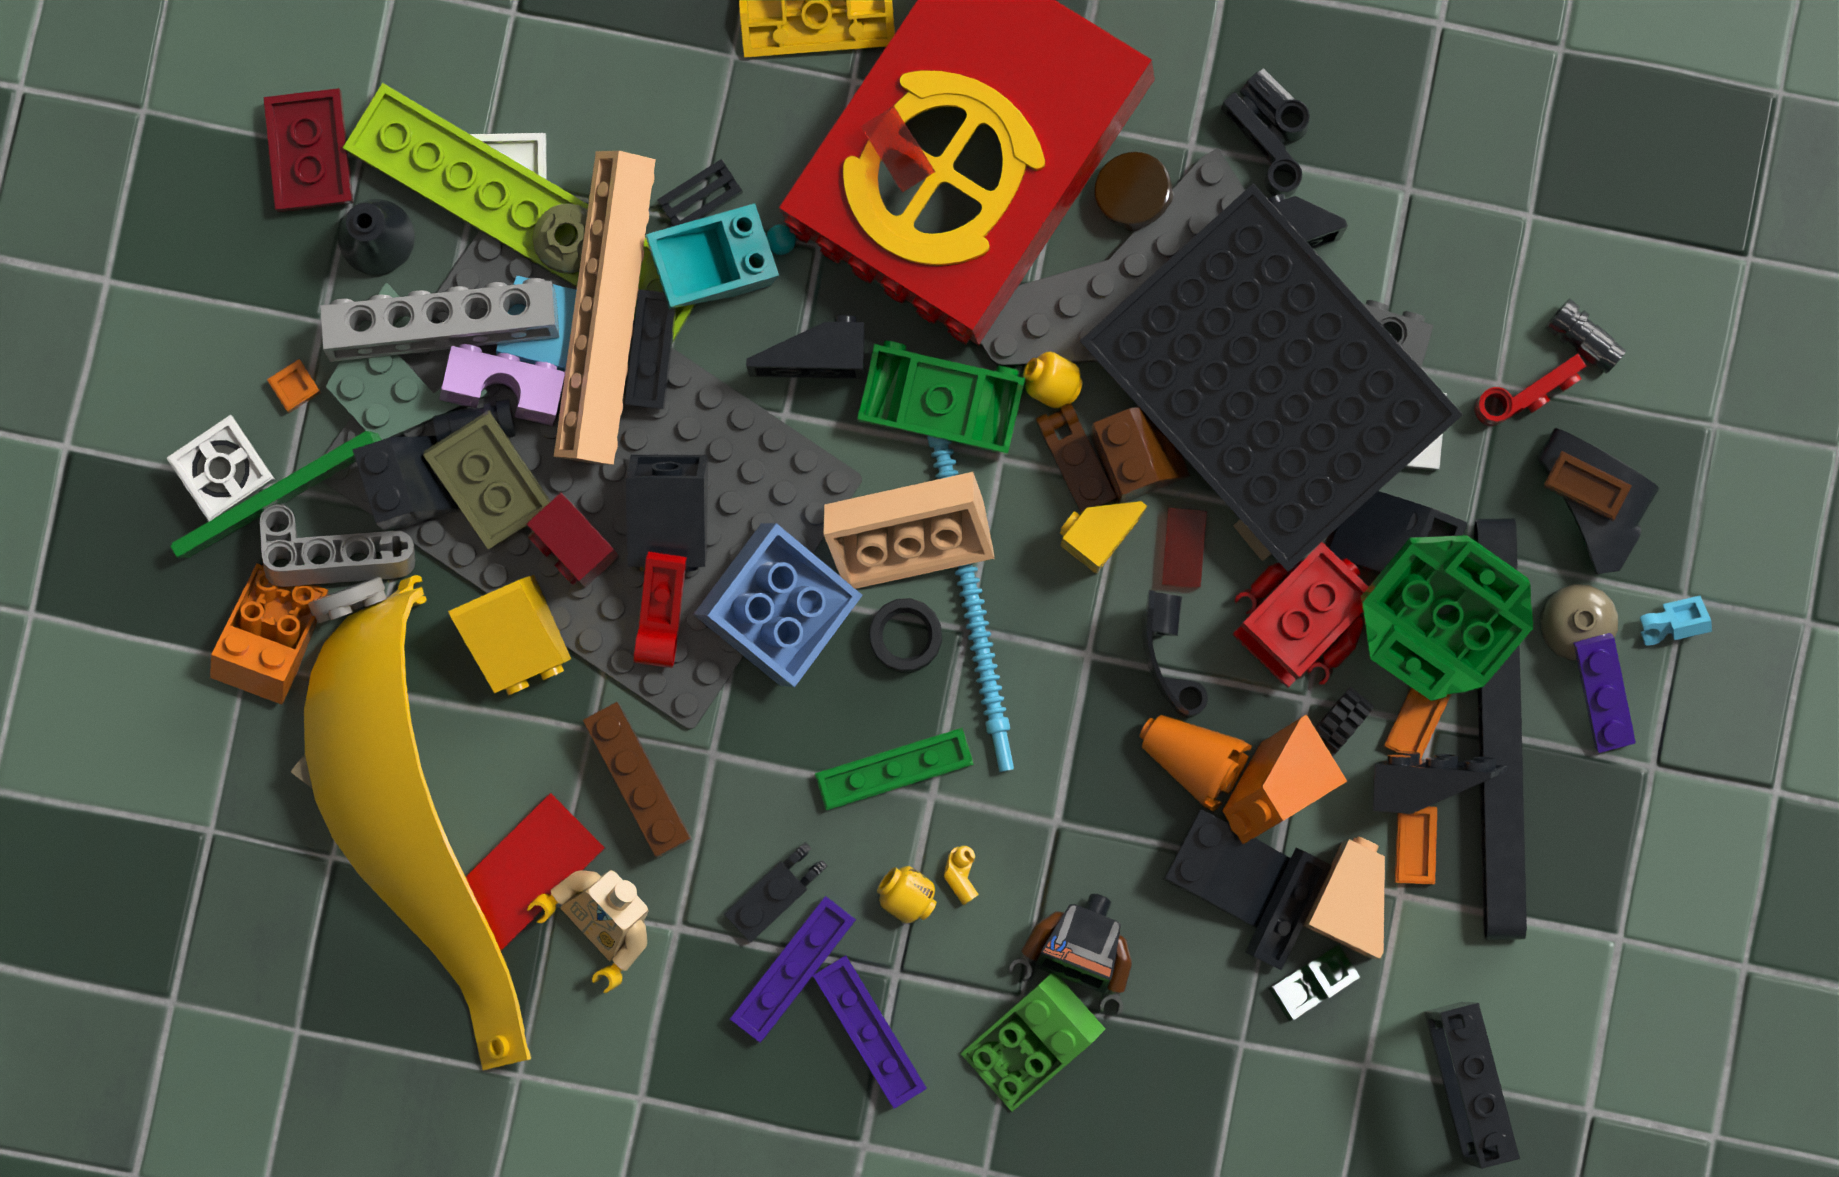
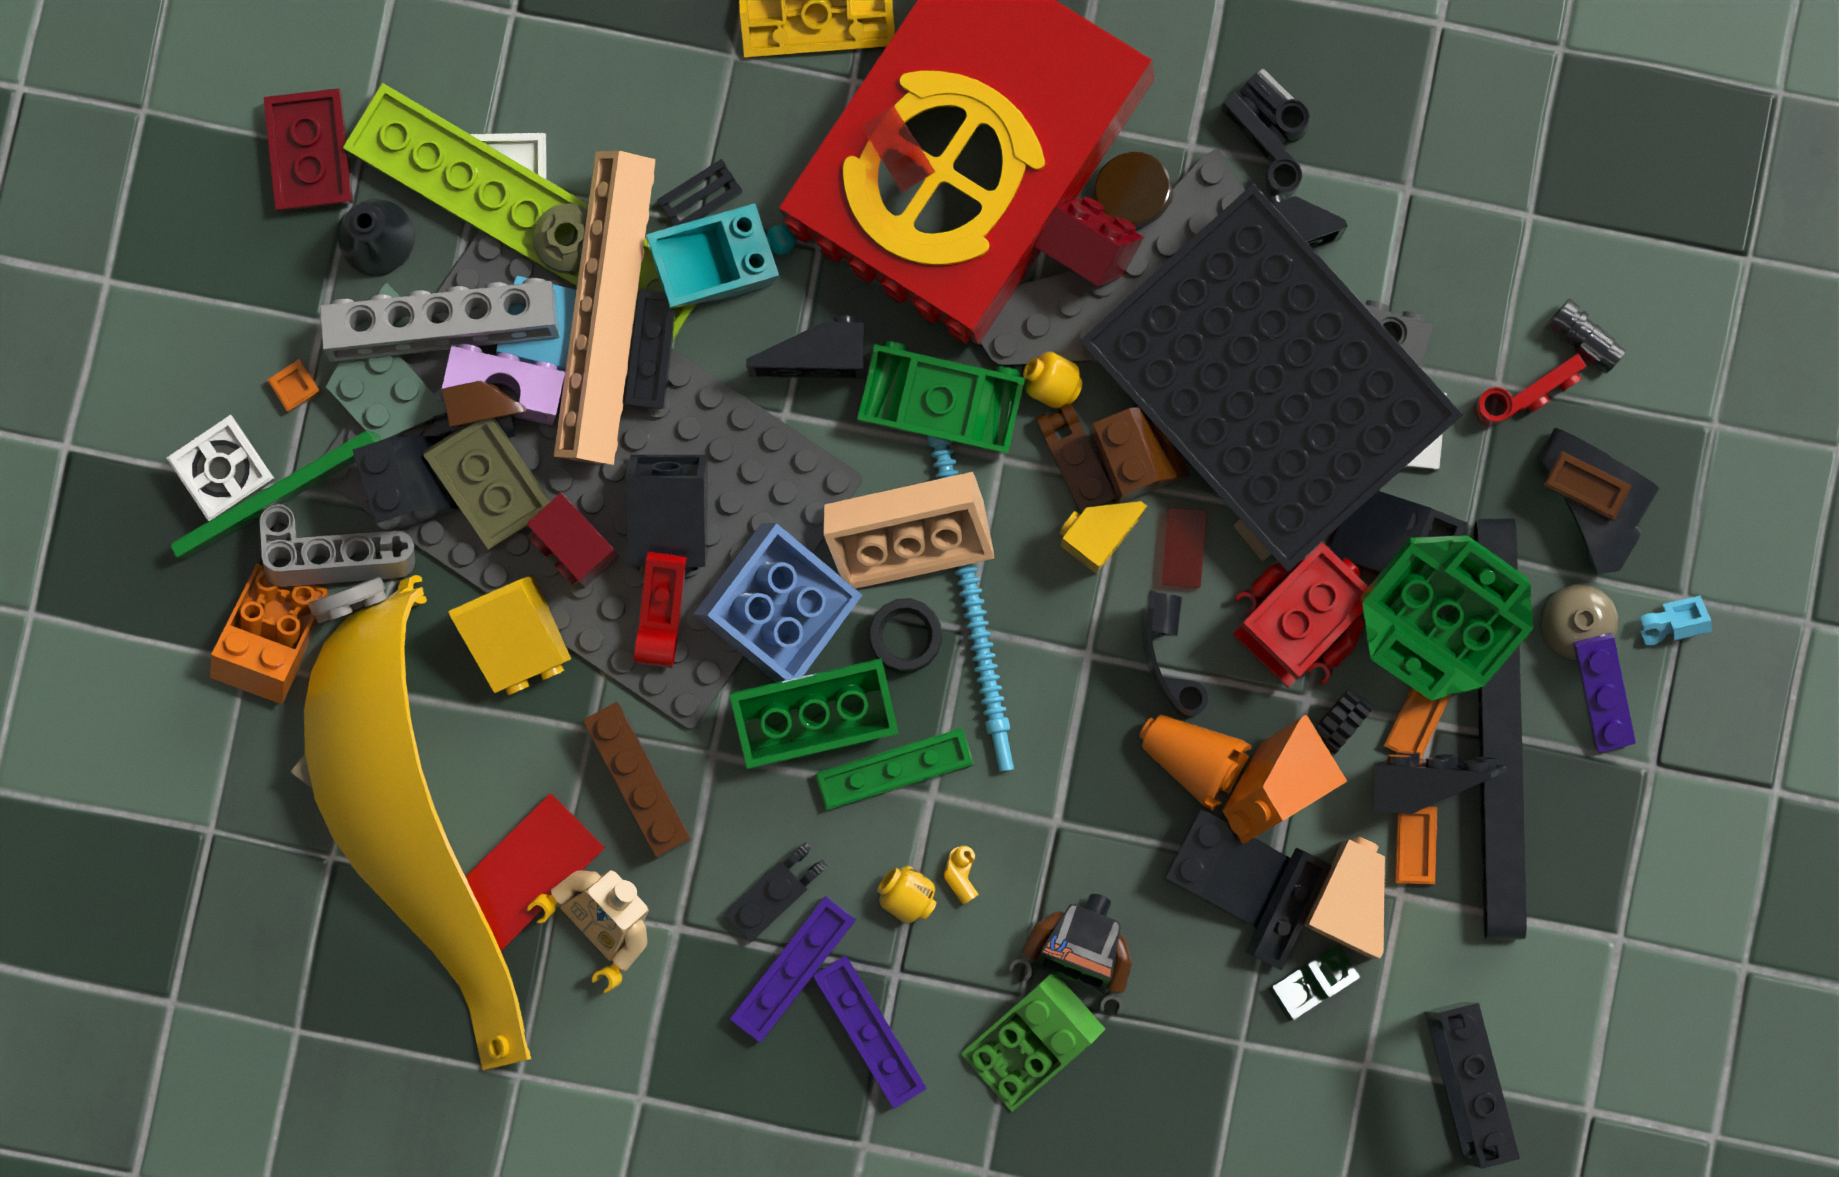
none -> reddish brown slope [442,380,527,427]
none -> green slope [729,658,899,769]
none -> dark red brick [1035,197,1144,287]

